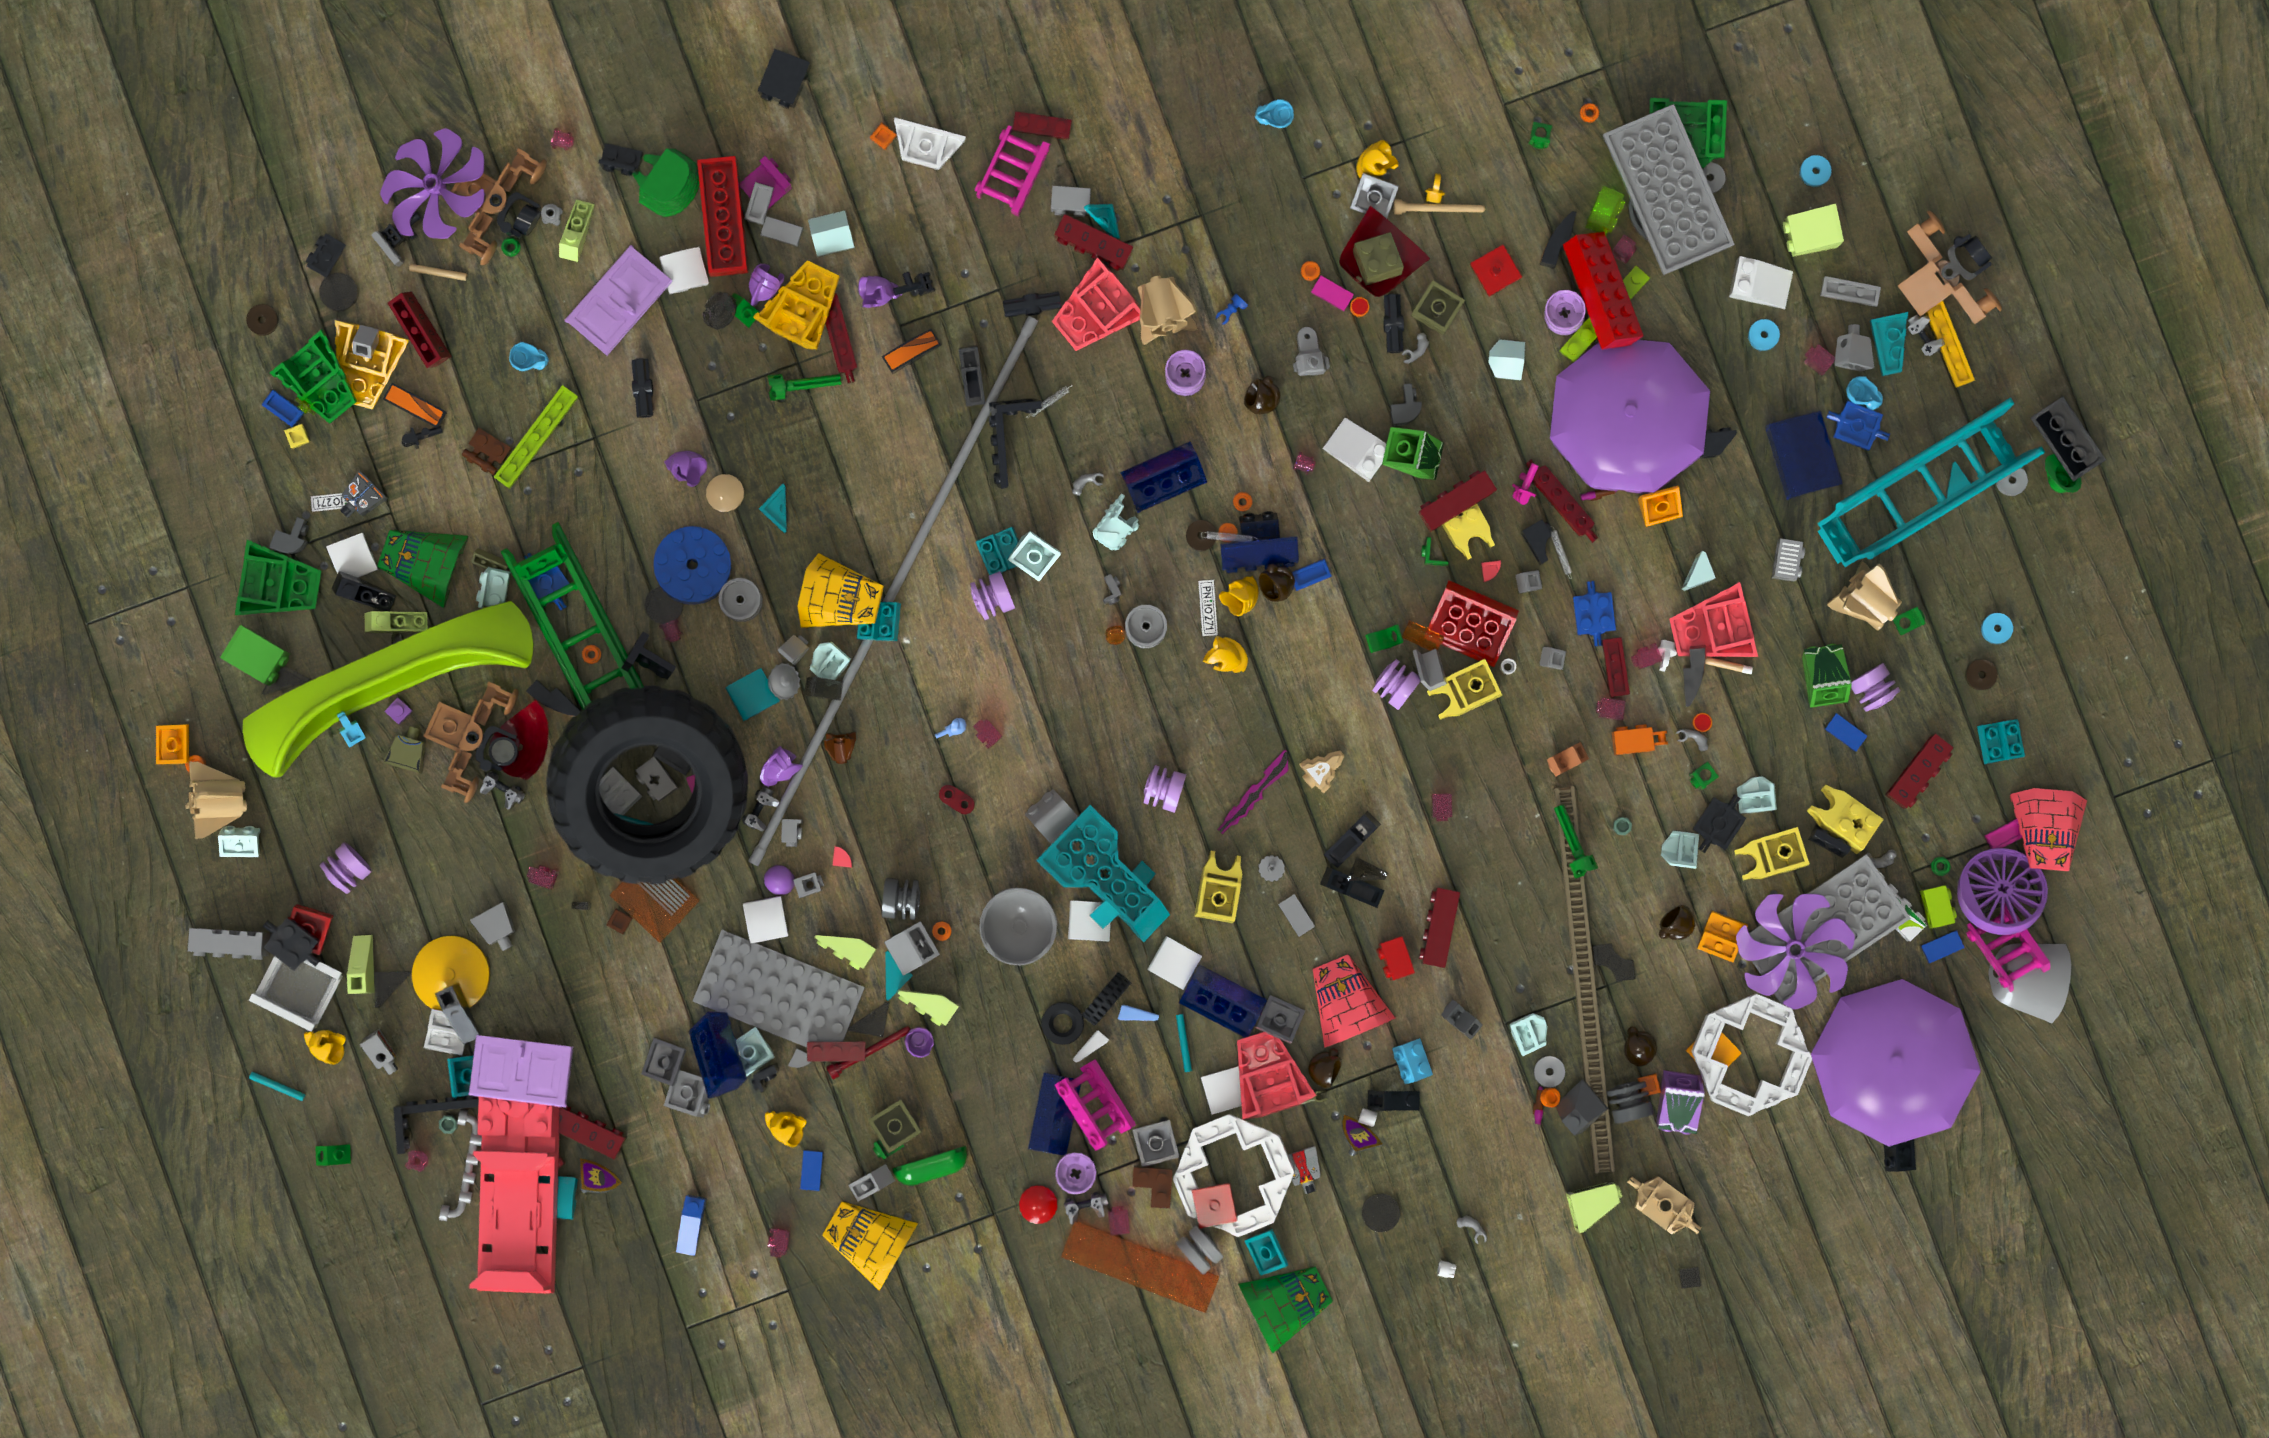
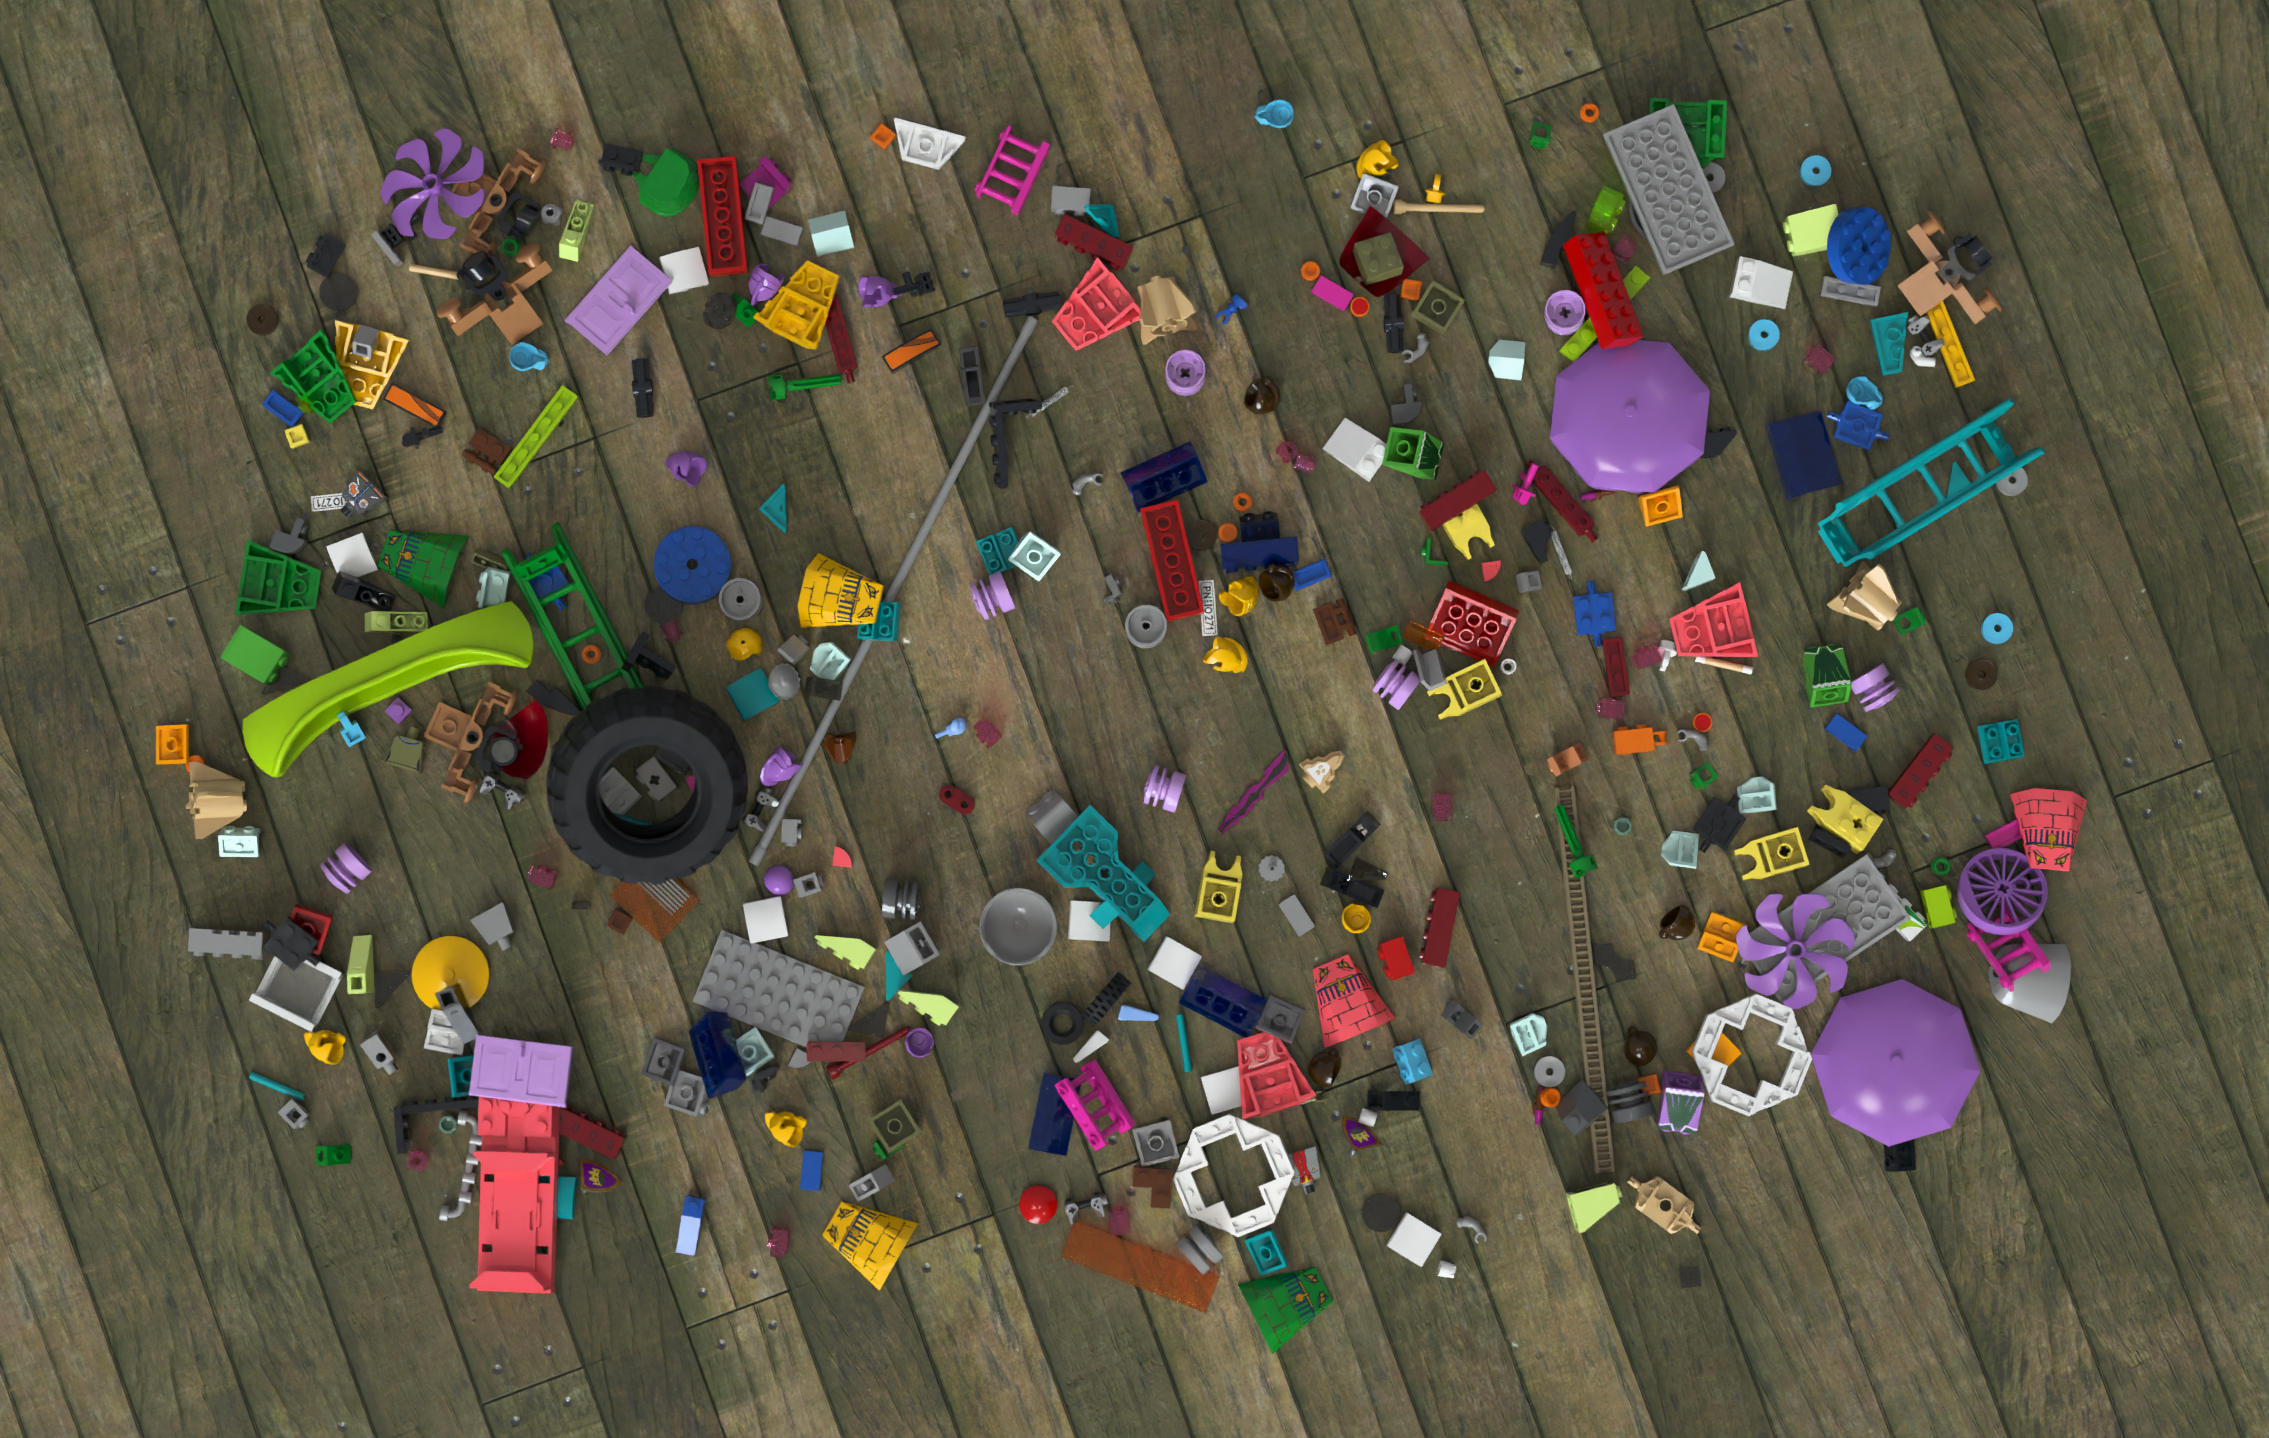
dark red brick [388,291,451,368] -> none
tan dish [706,474,744,512] -> none
black brick [757,49,811,109] -> none
green brick [892,1146,968,1186] -> none
orange plate [932,922,952,941] -> none
dark red plate [1012,111,1072,140] -> none
lavender wheel [1055,1153,1096,1195] -> none
light aqua helmet [1093,494,1139,550] -> none
clear orange tile [1106,626,1125,645] -> none
plate [1192,1183,1238,1229] -> none
white piece [1201,531,1258,543] -> none
light grey piece [1293,327,1330,376] -> none
red plate [1470,245,1522,297] -> none
light grey slope [1540,647,1566,670] -> none
black slope [1683,645,1706,707] -> none
light grey brick [1771,538,1805,582] -> none
light grey torso [1835,324,1874,372] -> none
blue tile [1921,930,1965,963] -> none
black slope [2030,396,2106,481] -> none
green piece [2045,454,2082,493] -> none
none -> light grey brick [278,1098,310,1129]
none -> medium nougat piece [437,242,553,345]
none -> yellow piece [726,628,763,661]
none -> red brick [1140,500,1204,622]
none -> clear pink brick [1276,441,1299,464]
none -> reddish brown plate [1313,598,1356,645]
none -> yellow hair [1341,903,1371,933]
none -> white slope [1386,1212,1441,1267]
none -> white hose [1392,645,1413,665]
none -> orange tile [1400,279,1422,301]
none -> blue piece [1827,207,1891,285]
none -> black slope [1846,786,1890,815]
none -> white arm [1910,346,1936,367]

